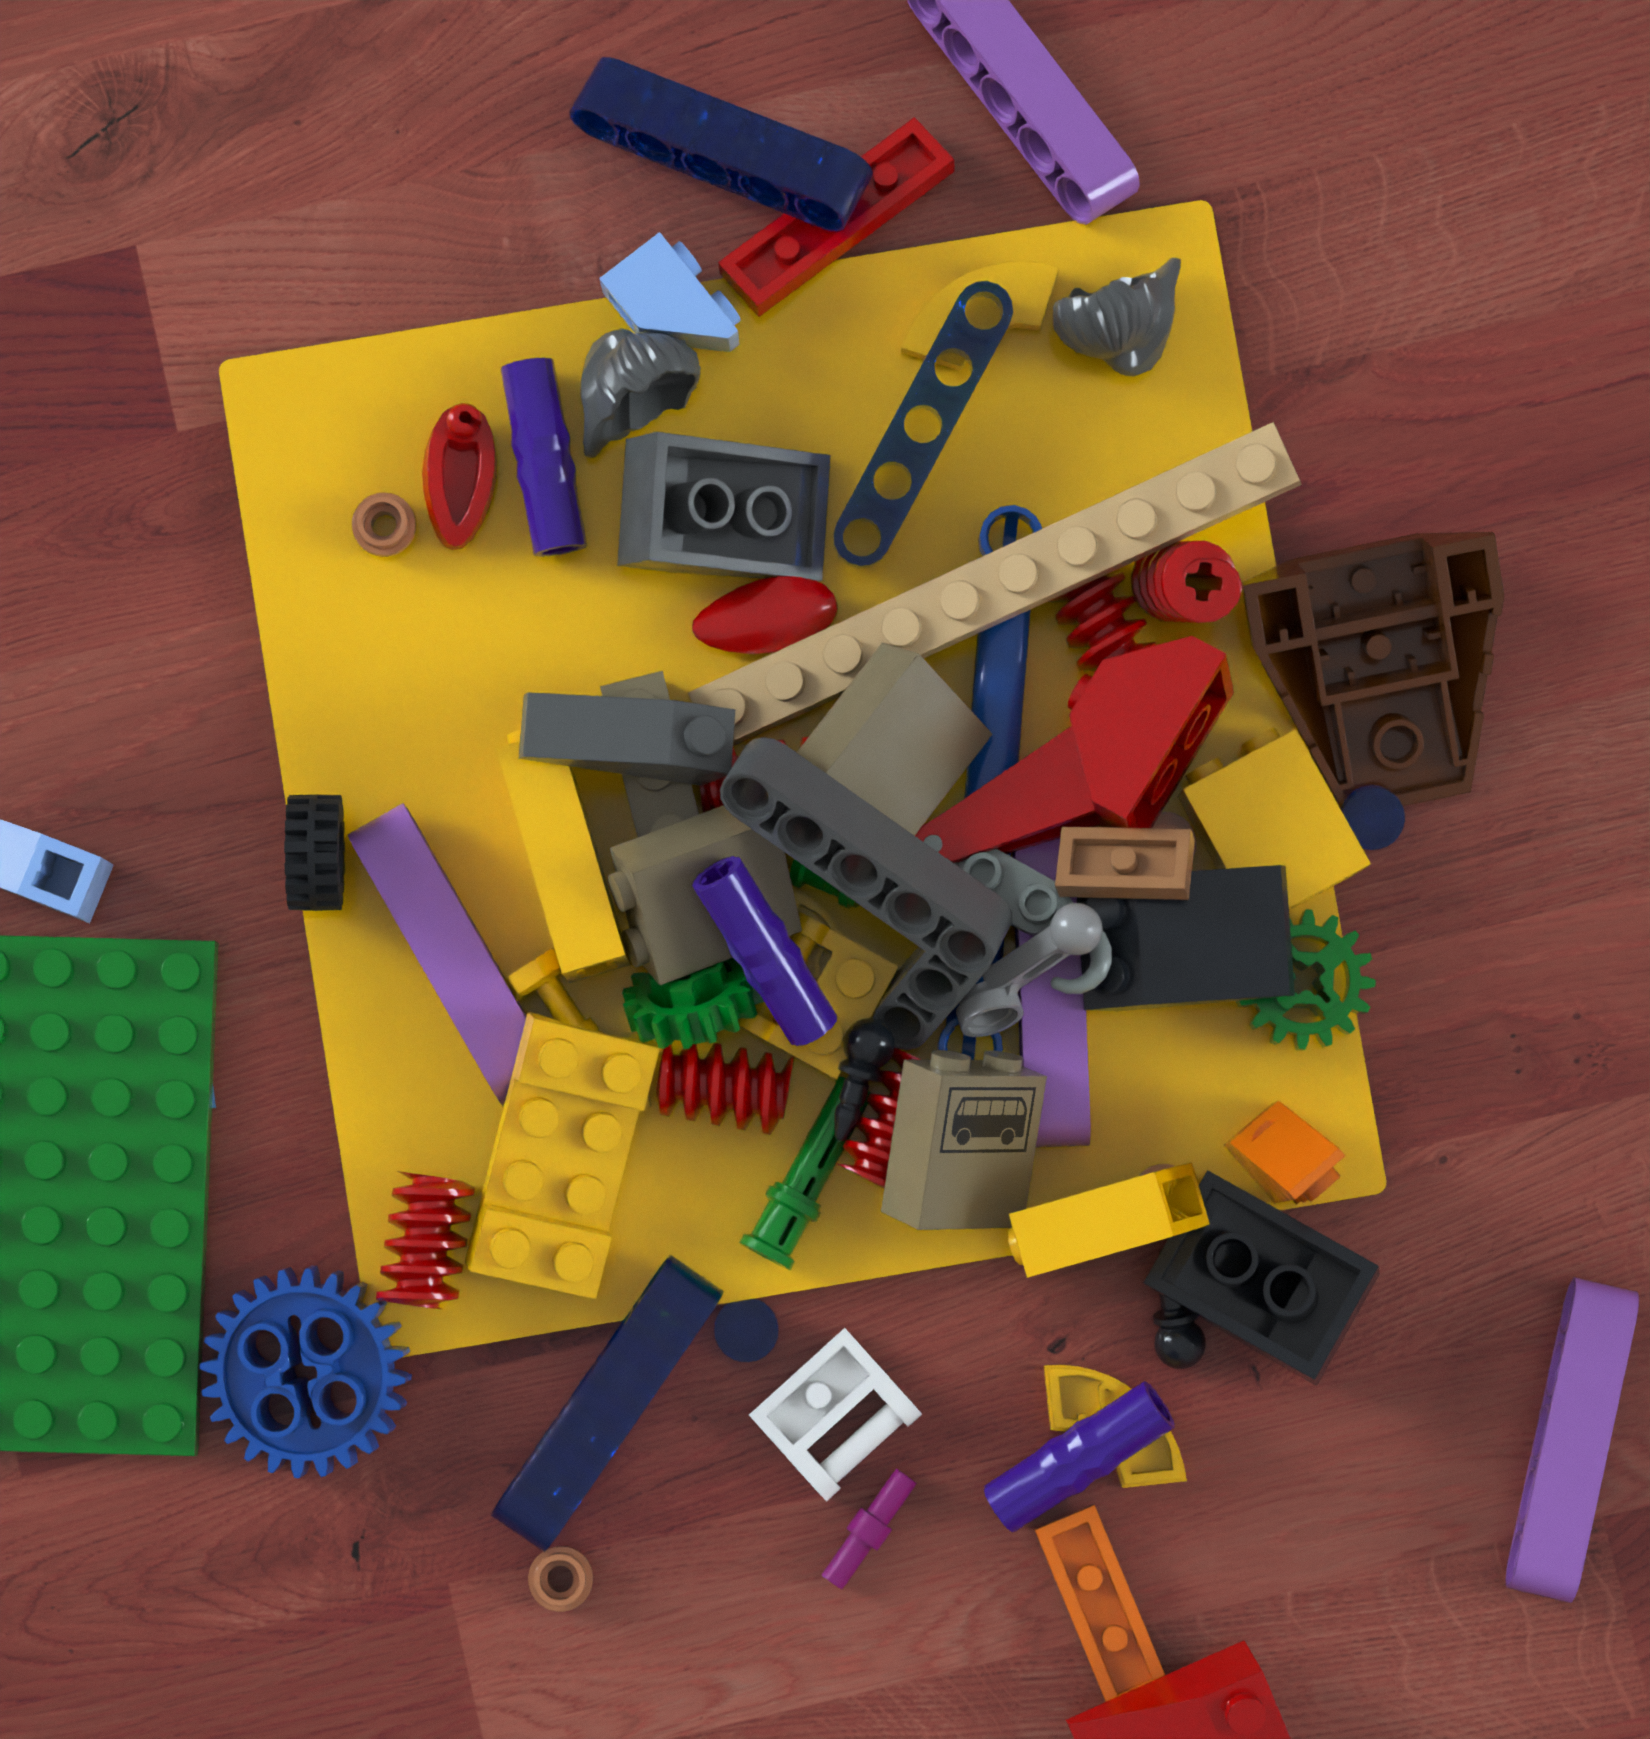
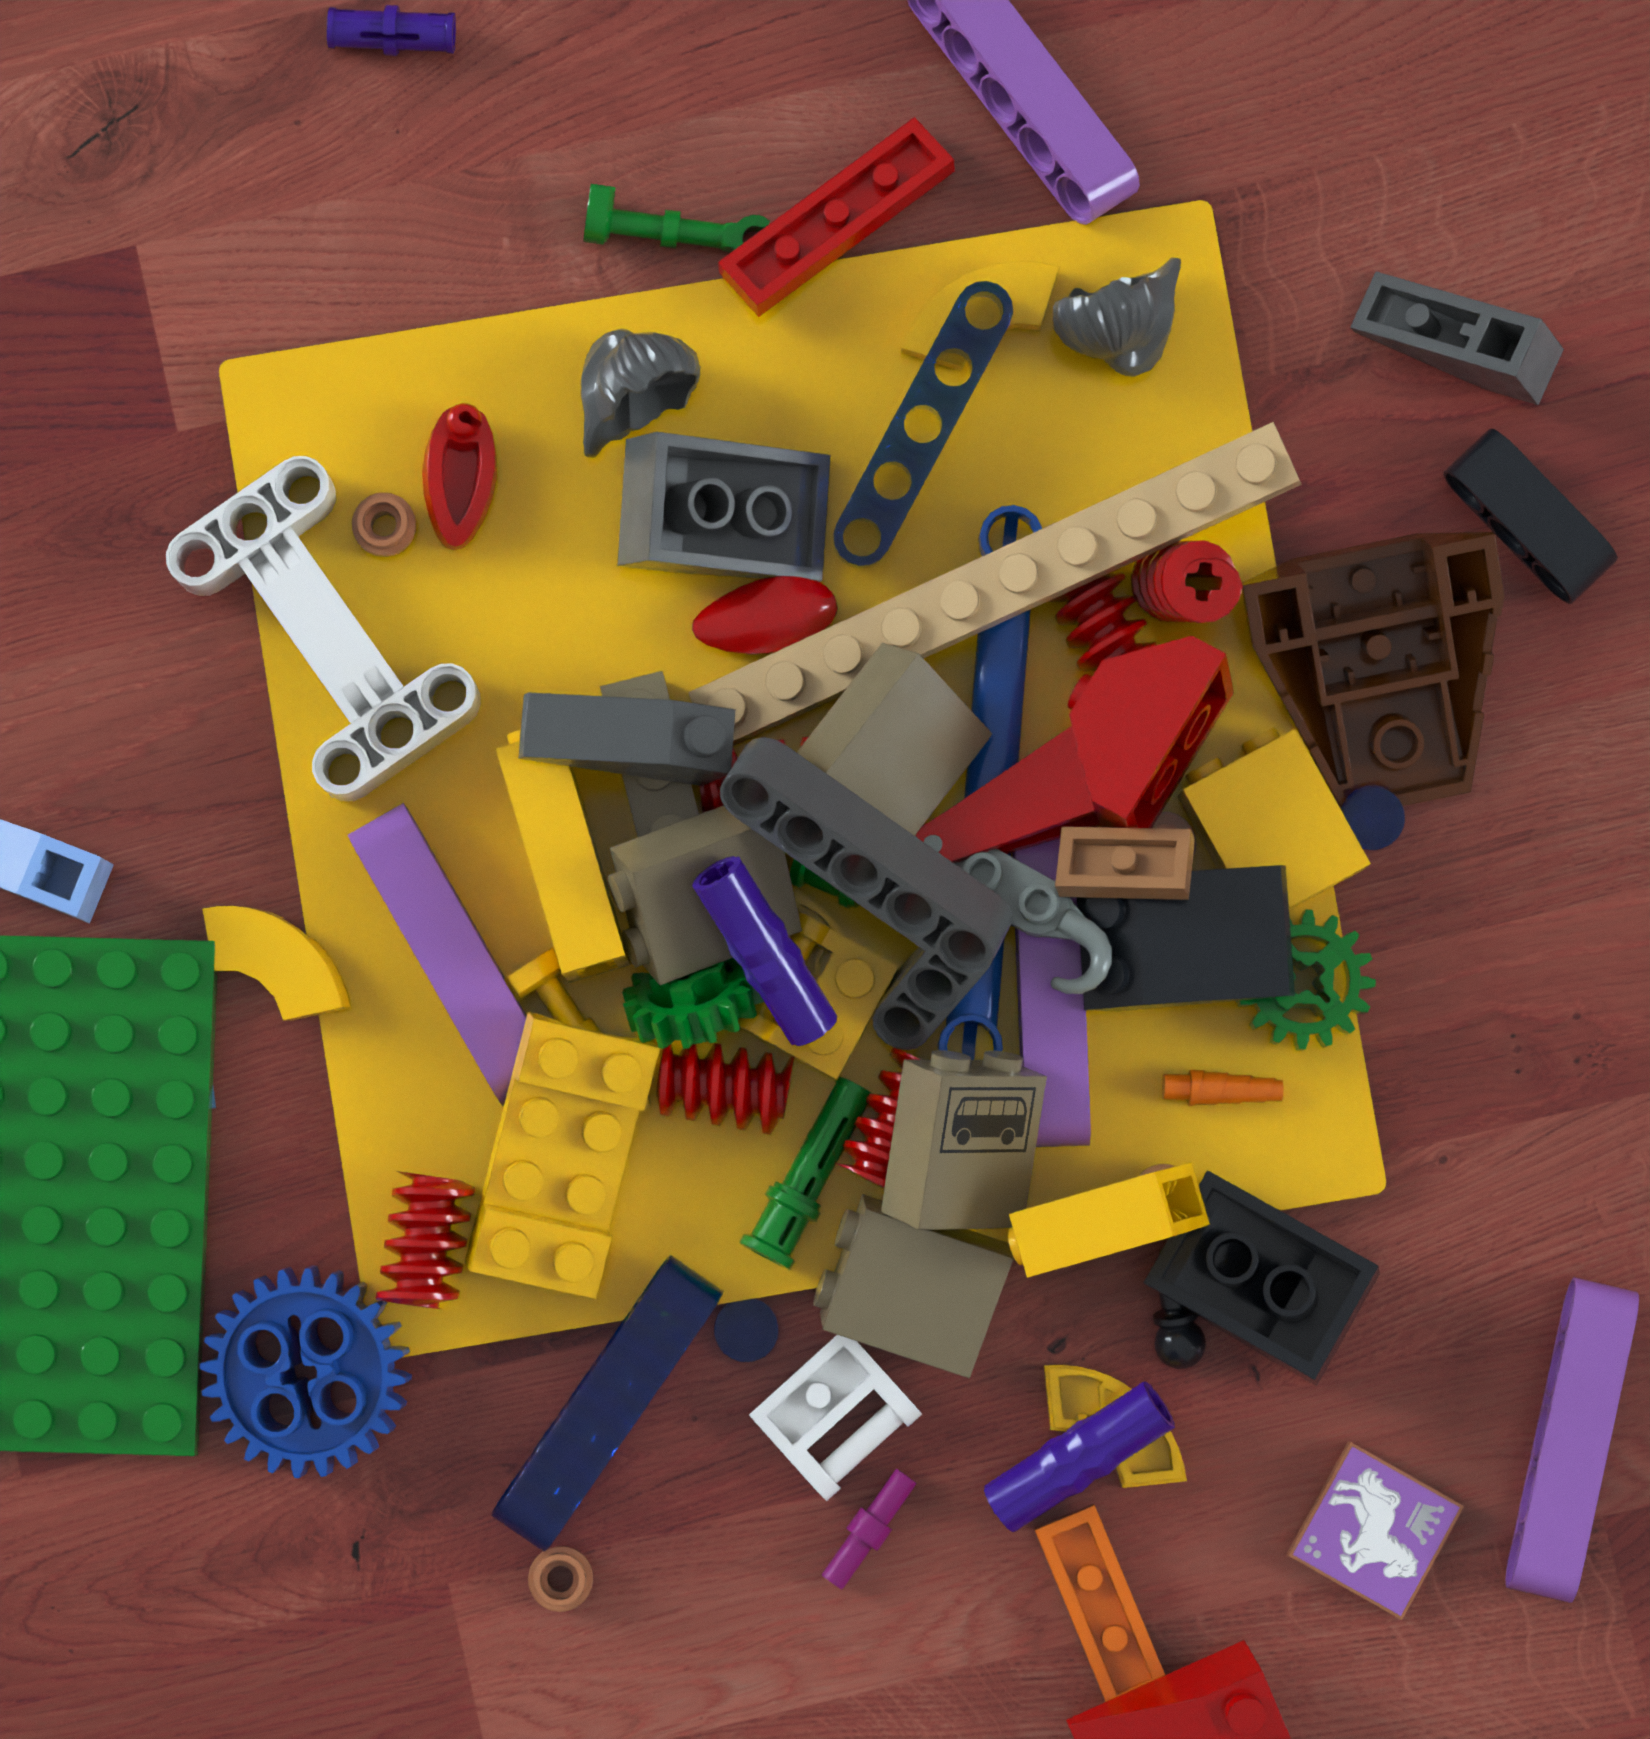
black tyre [284,795,345,911] -> none
dark purple axle [500,357,587,557] -> none
clear blue beam [569,57,873,231] -> none
light blue slope [599,232,741,352] -> none
black bar [834,1018,895,1141] -> none
light grey piece [956,903,1103,1037] -> none
orange slope [1224,1101,1345,1204] -> none
none -> white beam [166,456,481,801]
none -> yellow tile [202,906,351,1021]
none -> dark purple pin [327,5,456,56]
none -> green piece [583,184,770,253]
none -> dark tan brick [813,1194,1014,1379]
none -> orange animal [1162,1070,1283,1106]
none -> tile [1286,1441,1464,1620]
none -> dark grey slope [1350,271,1564,405]
none -> black beam [1443,428,1618,604]

